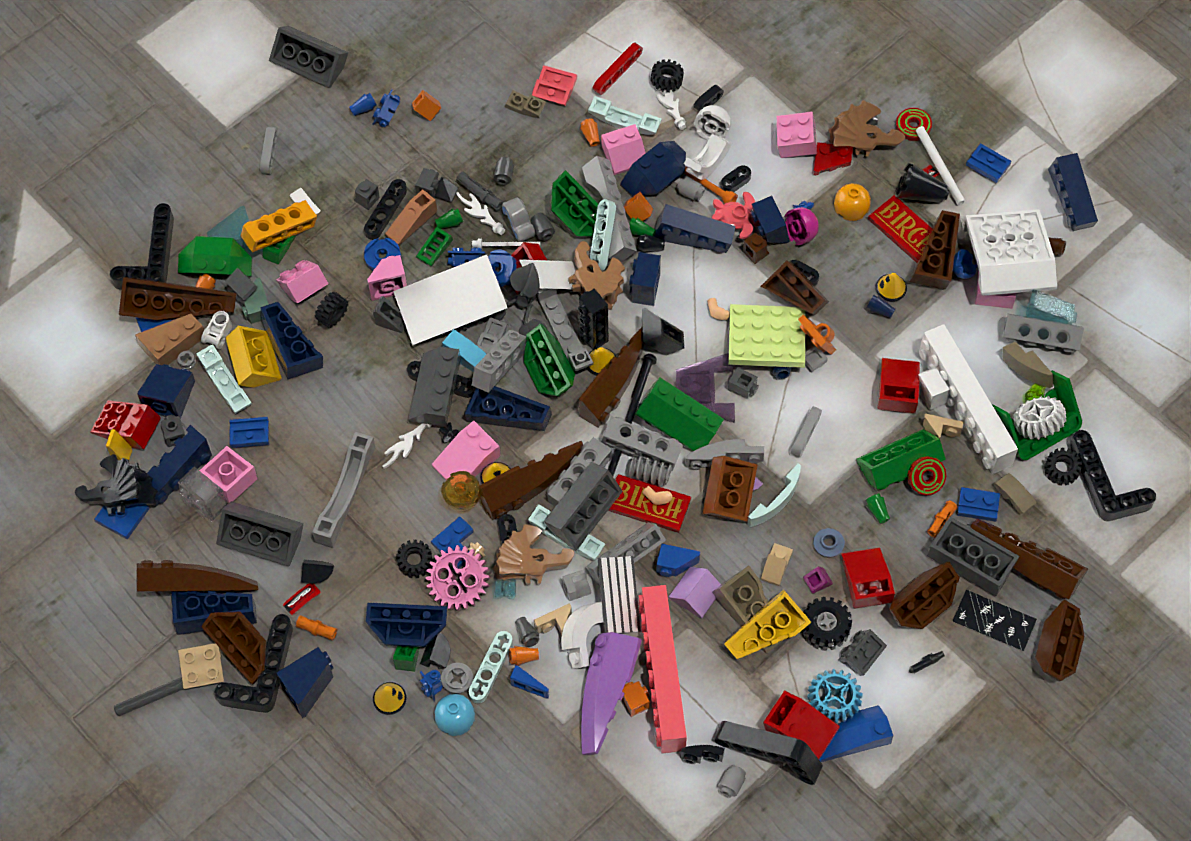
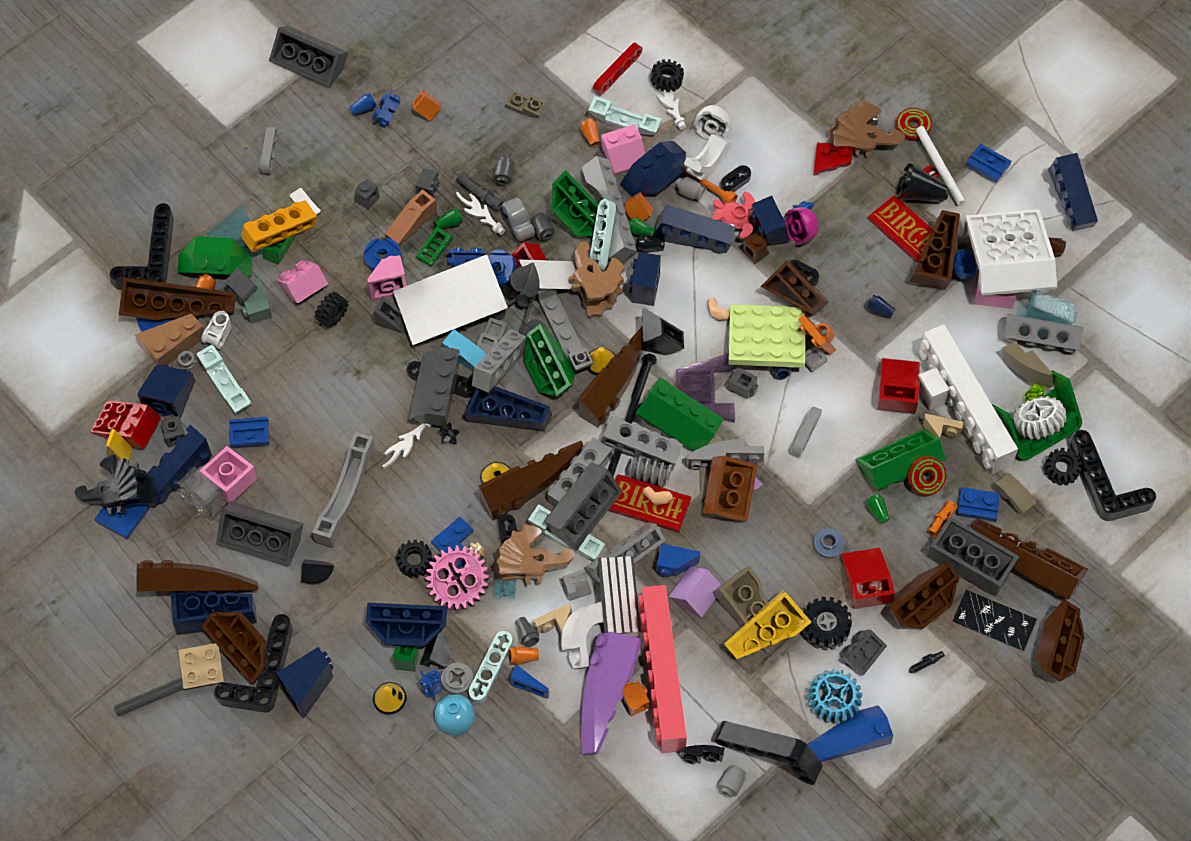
yellow slope [225,325,282,388] -> none
dark blue wedge [260,302,323,380] -> none
sticker [283,583,321,615] -> none
orange pin [296,615,338,641] -> none
black beam [364,179,407,240] -> none
bright pink slope [432,421,500,491] -> none
black slope [435,177,459,203] -> none
clear yellow cylinder [441,471,481,511] -> none
white piece [472,239,540,249] -> none
coral slope [532,65,578,106] -> none
black brick [578,288,609,350] -> none
black beam [694,85,724,111] -> none
light aqua slope [747,464,801,527] -> none
tan slope [761,543,793,586] -> none
red slope [763,690,840,759] -> none
bright pink brick [777,112,817,158] -> none
magenta slope [803,566,833,594] -> none
light orange cylinder [834,183,871,221] -> none
yellow hat [876,273,907,302] -> none

